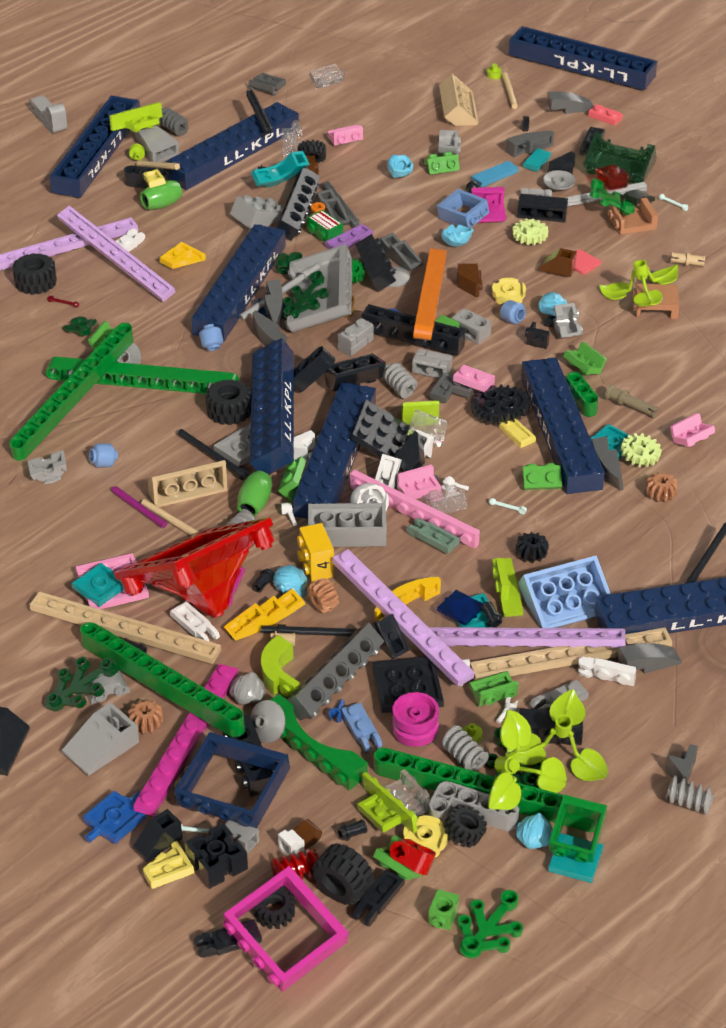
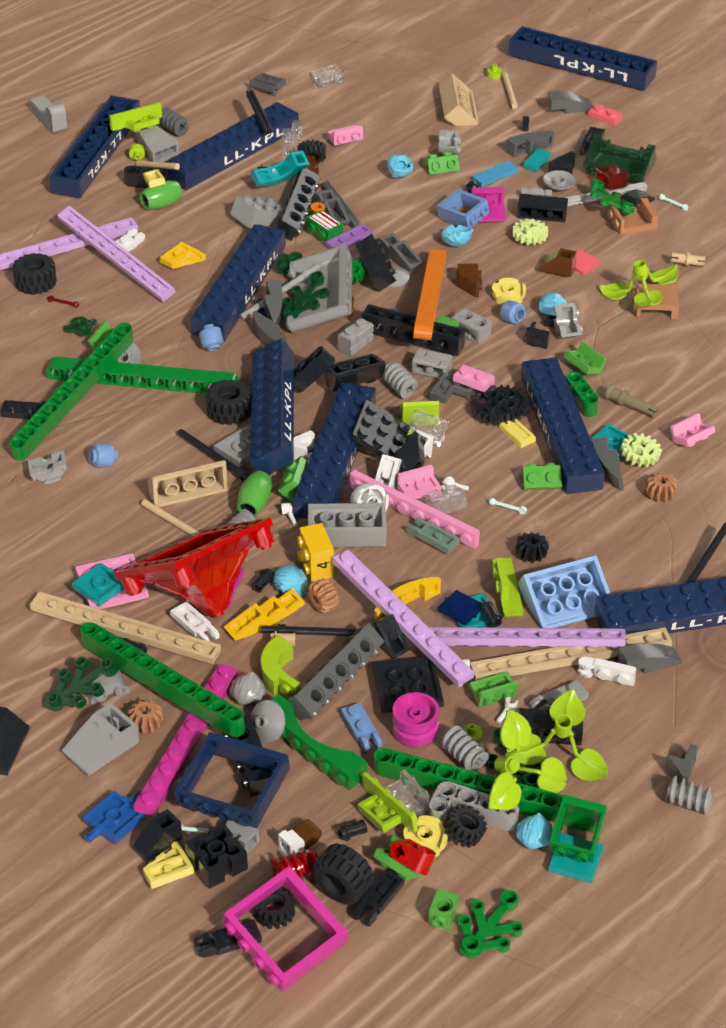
magenta bar [112,486,167,528] -> none
blue hand [329,699,344,723] -> none
none -> black hinge [0,400,46,419]

